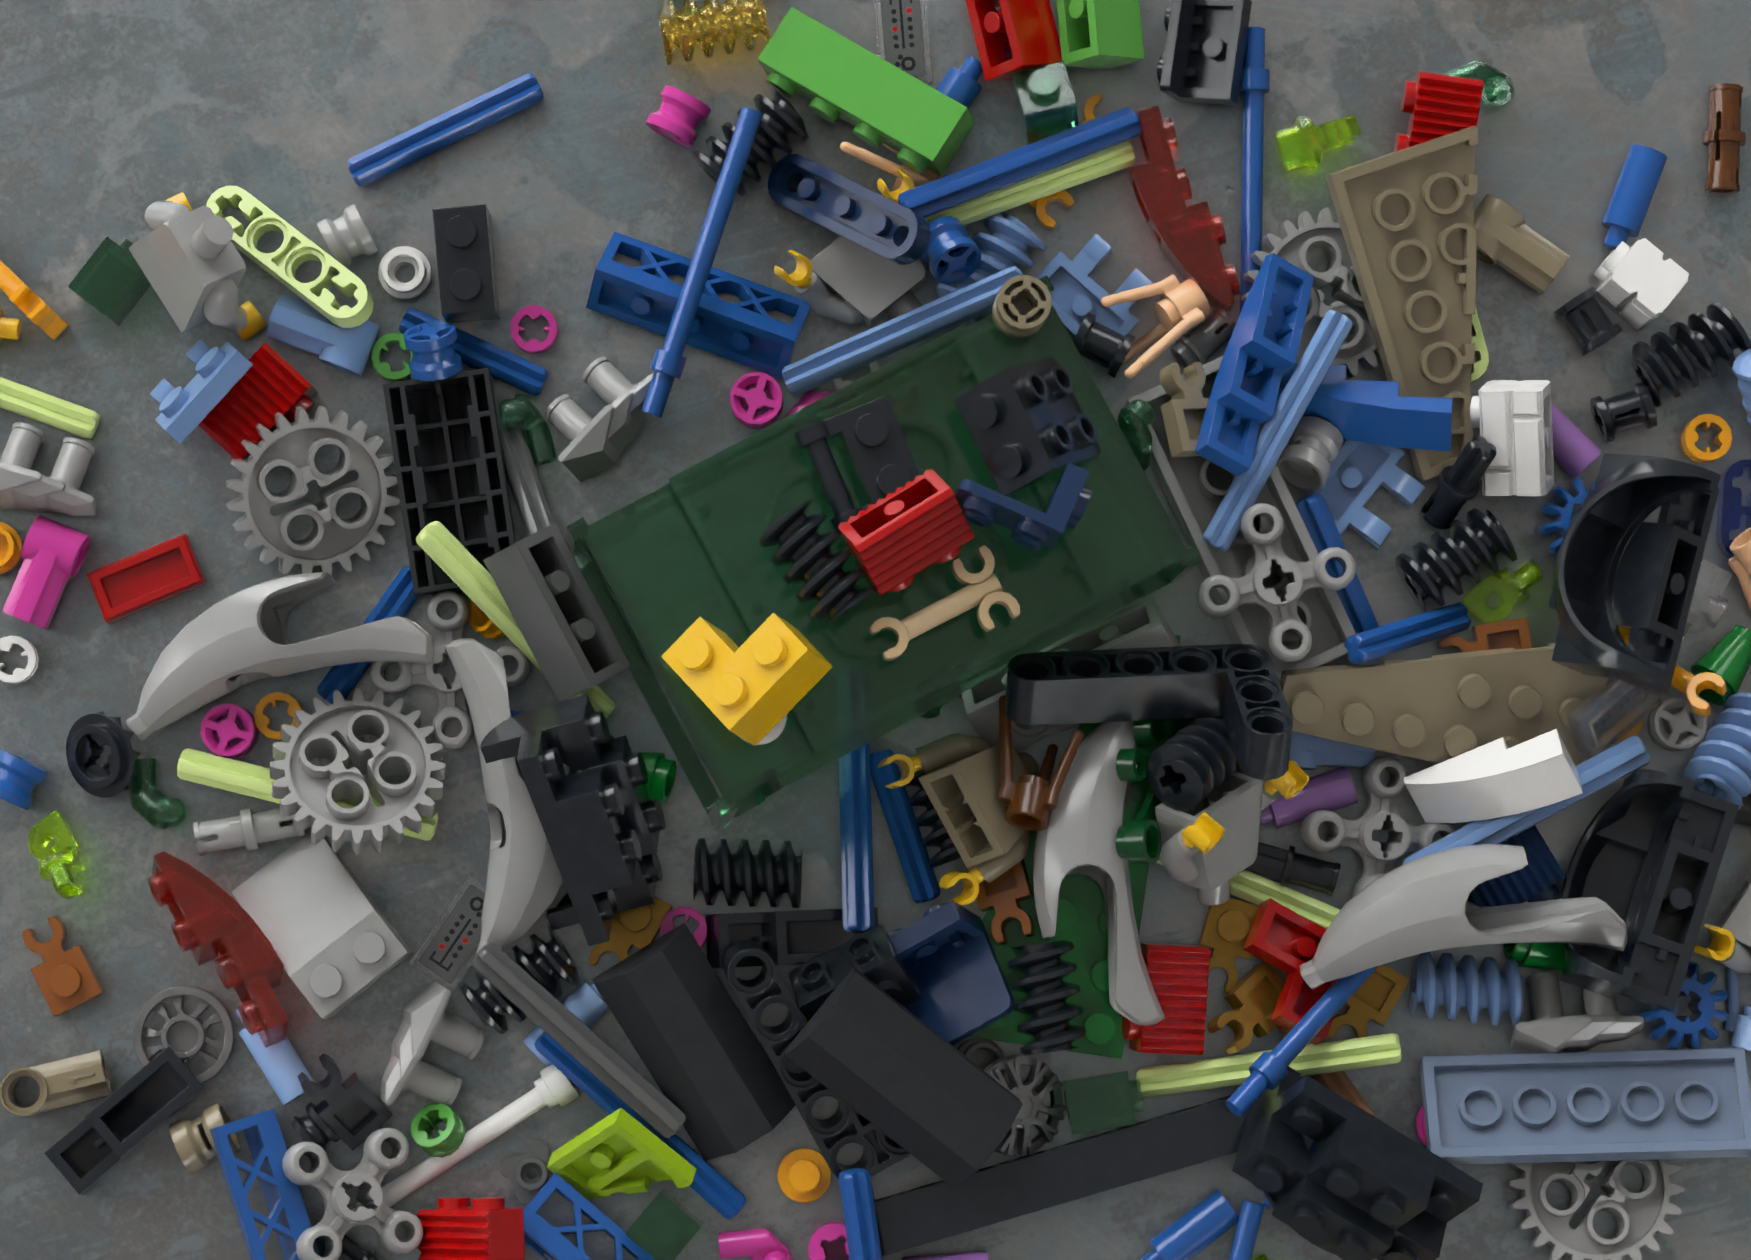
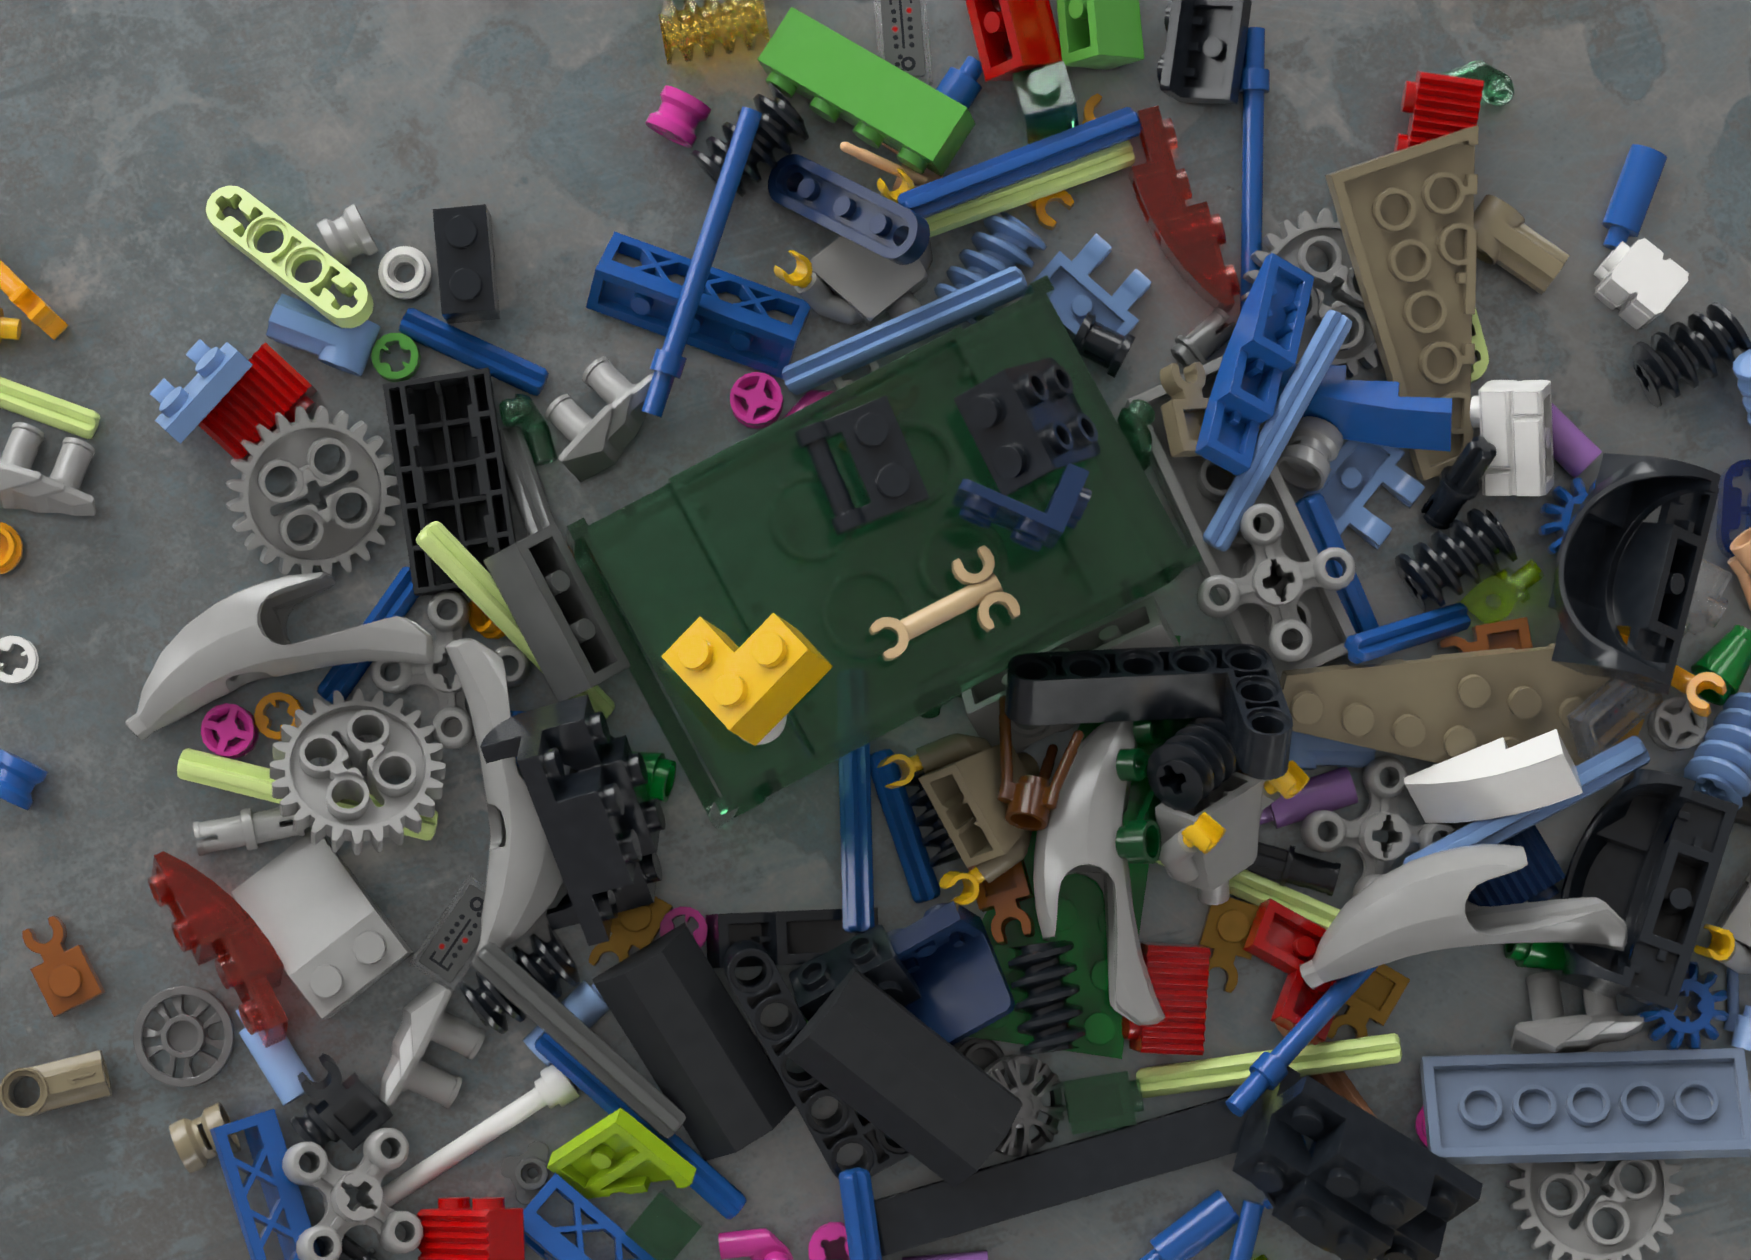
dark pink piece [2,515,91,630] -> none
clear neon green piece [28,810,83,899] -> none
black slope [44,1046,204,1195] -> none
black gear [66,711,141,798] -> none
clear green brick [68,237,151,326] -> none
red tile [86,534,207,624] -> none
light grey torso [129,192,268,342] -> none
clear green arm [130,759,185,830] -> none
blue axle [347,73,544,186] -> none
blue wheel [403,321,463,381] -> none
bright green bush [411,1103,466,1158] -> none
dark pink bush [510,305,558,354] -> none
black piece [693,838,803,908] -> none
black piece [759,498,877,623] -> none
light orange plate [777,1148,831,1203] -> none
red brick [838,469,975,596] -> none
blue wheel [921,216,982,285] -> none
dark tan wheel [992,275,1052,339] -> none
light nougat plant [1101,274,1210,379] -> none
pearl gold plate [1207,961,1285,1055] -> none
clear neon green piece [1274,115,1361,171] -> none
medium blue piece [1409,951,1524,1027] -> none
black bush [1554,286,1623,356] -> none
black bush [1590,382,1657,443] -> none
light orange bush [1680,413,1732,464] -> none
reddish brown pin [1703,83,1746,194] -> none

